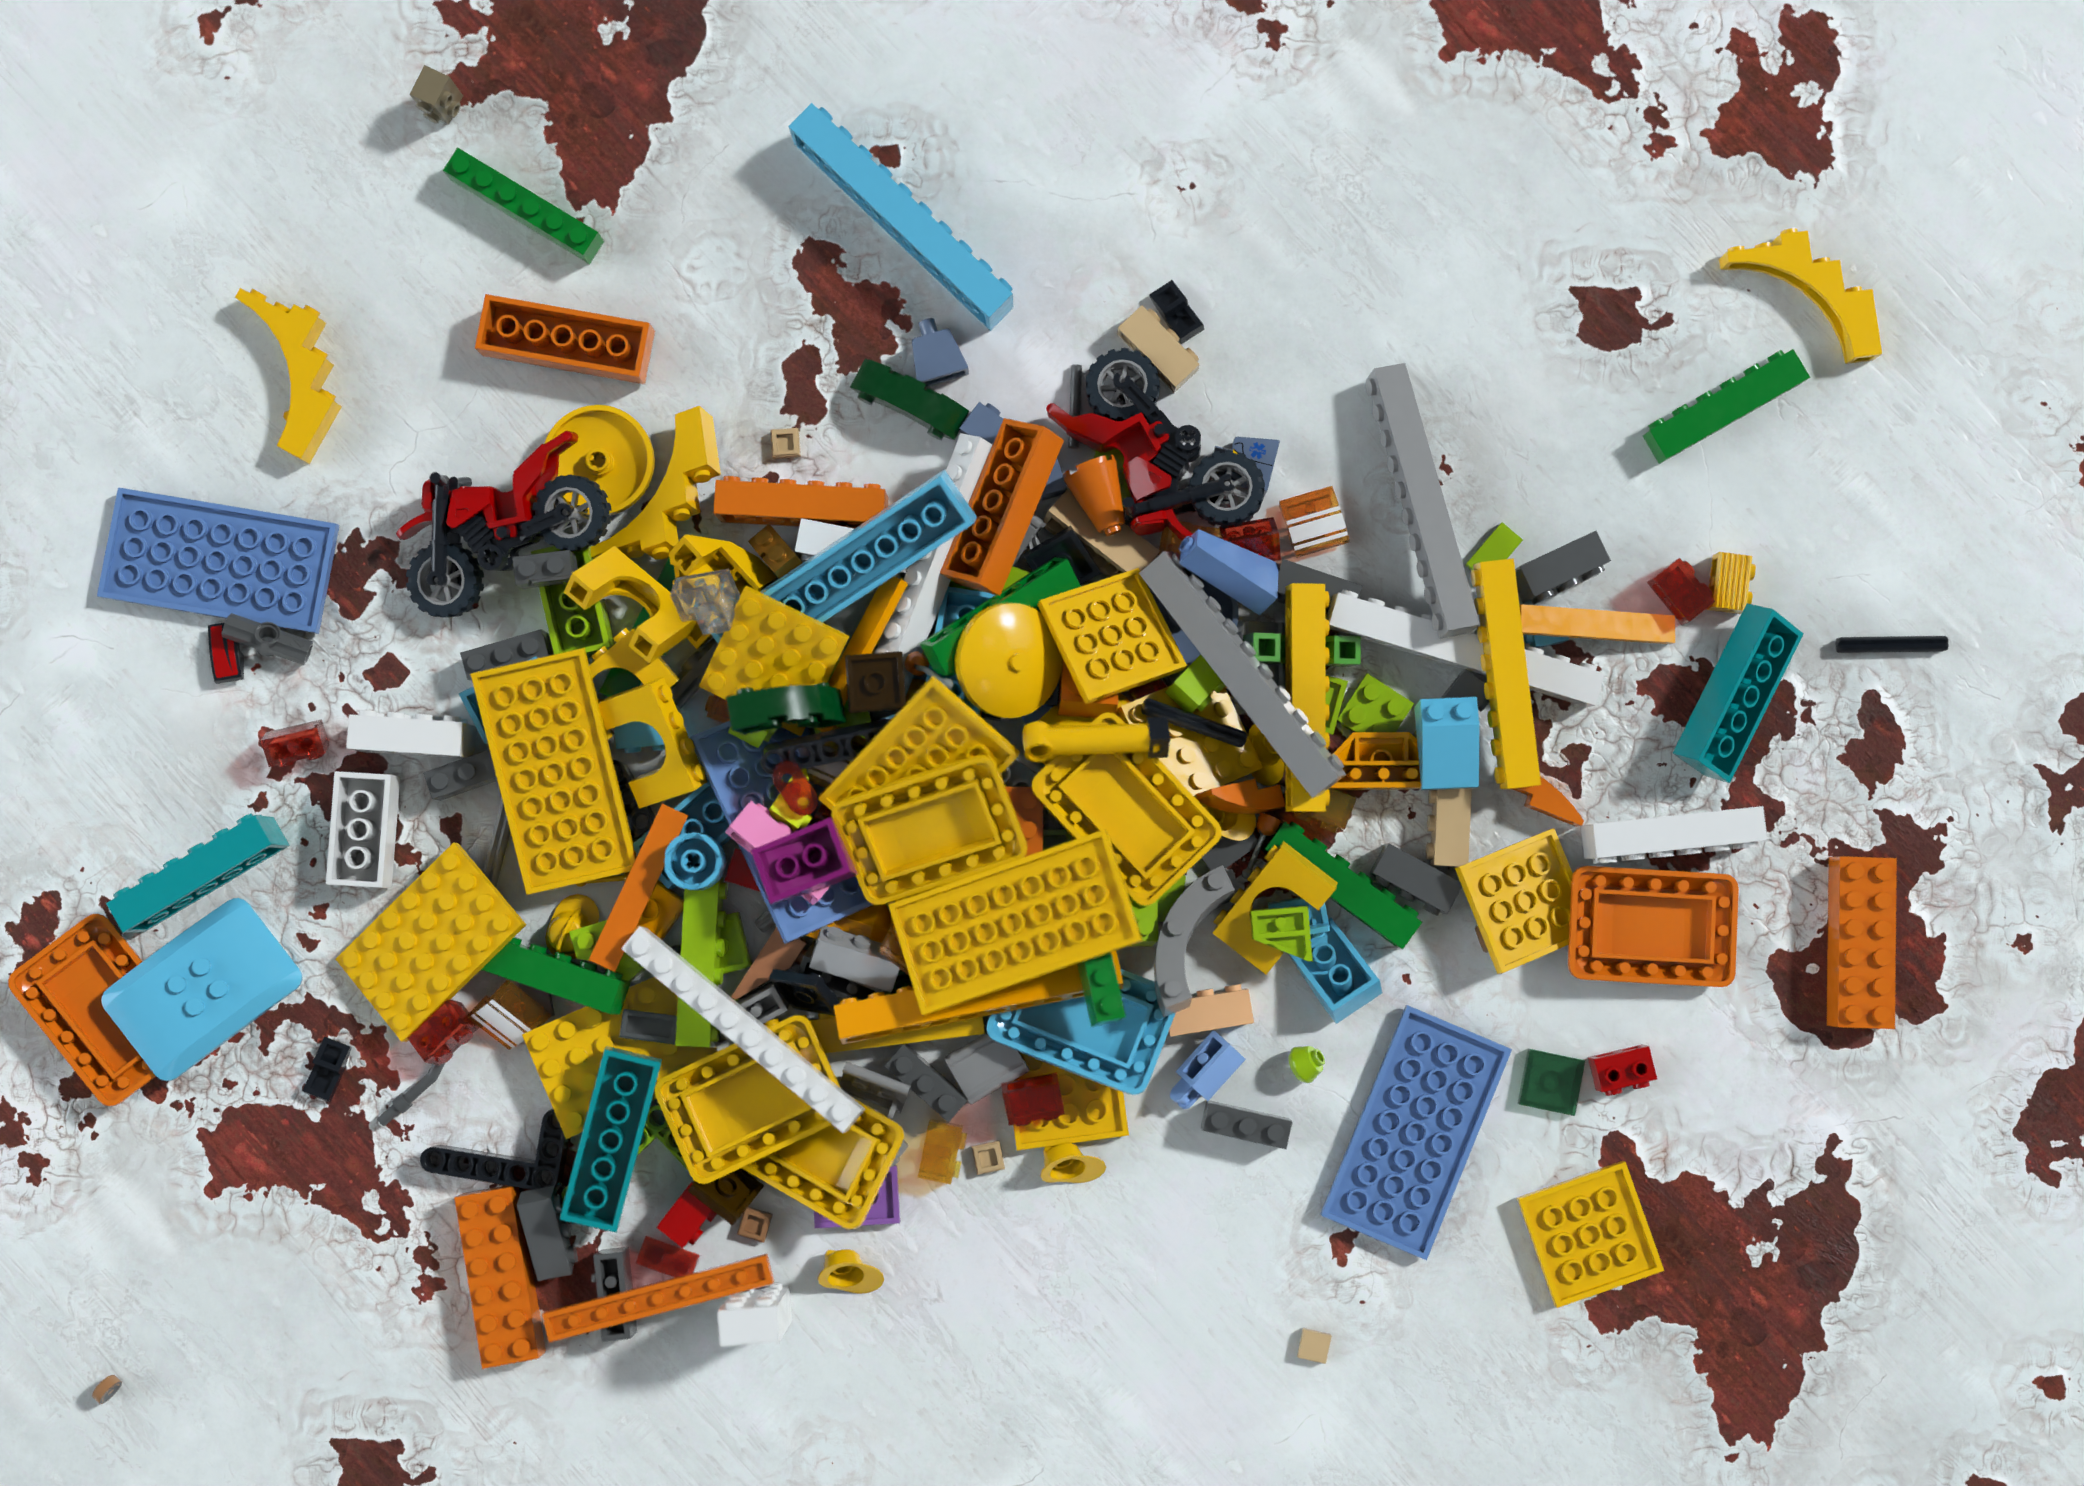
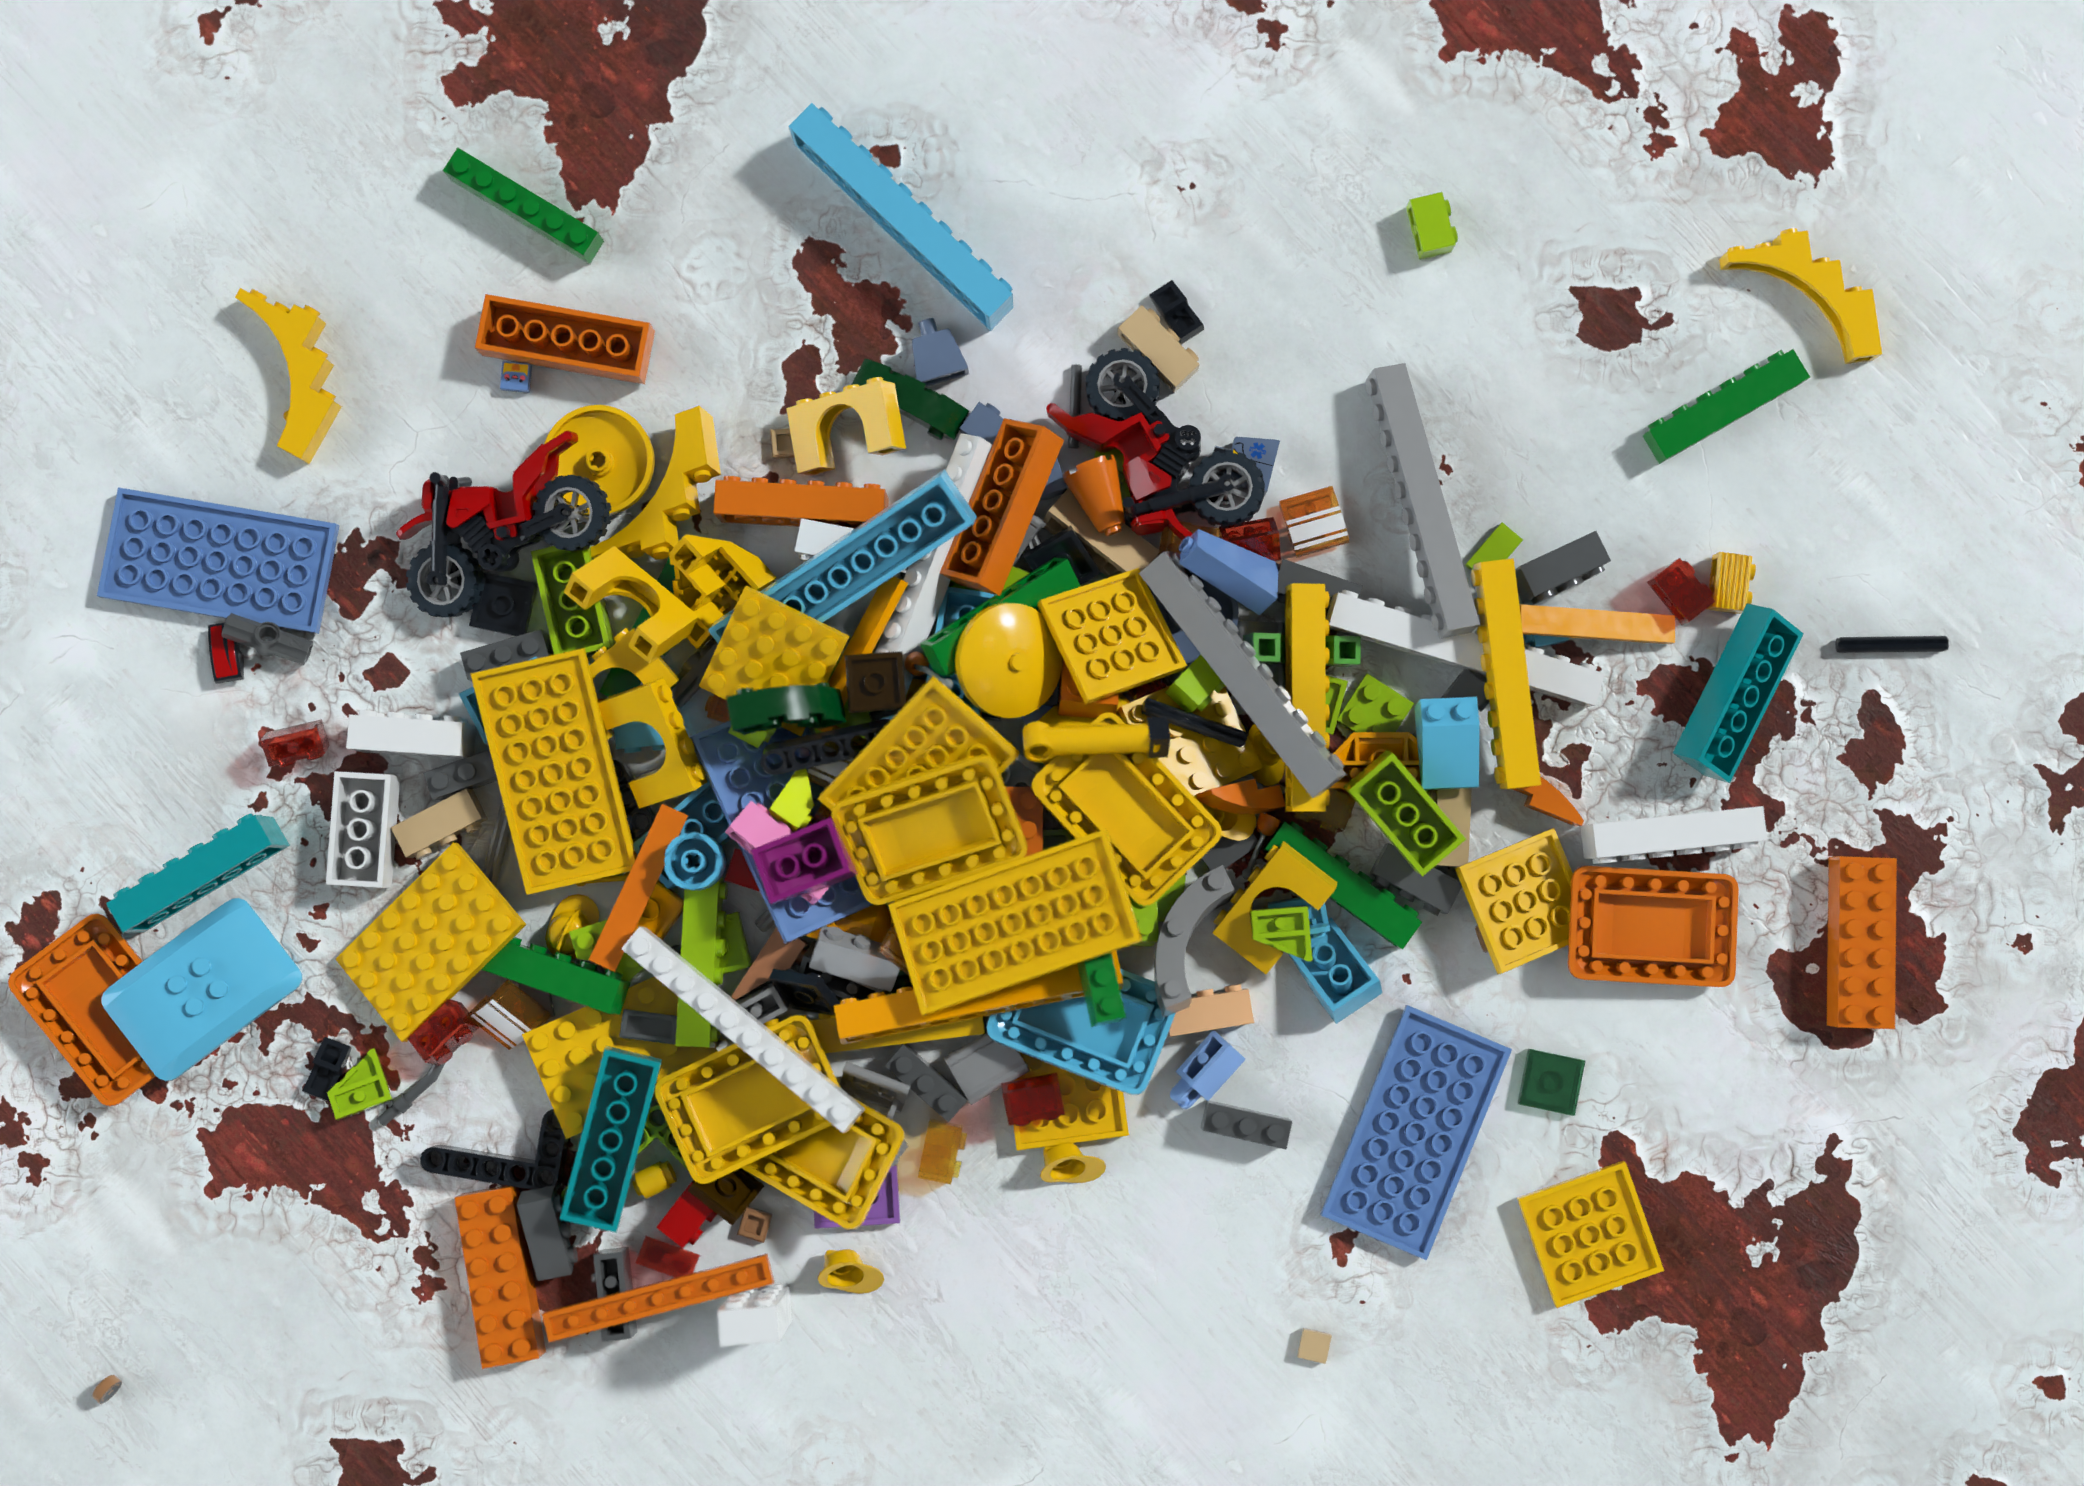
dark tan brick [410,65,463,125] -> none
dark grey brick [513,550,578,589] -> none
clear brick [670,569,740,635] -> none
pearl gold piece [748,524,802,579] -> none
clear red plate [773,761,818,815] -> none
tan tile [972,1140,1005,1175] -> none
lime cone [1288,1046,1325,1083] -> none
red brick [1588,1044,1657,1096] -> none
none -> lime wing [327,1048,393,1120]
none -> tan brick [391,788,488,860]
none -> black plate [469,572,538,636]
none -> medium blue tile [500,361,532,393]
none -> yellow brick [632,1161,677,1199]
none -> yellow arch [786,377,906,476]
none -> lime brick [1344,750,1466,877]
none -> lime brick [1406,192,1458,260]

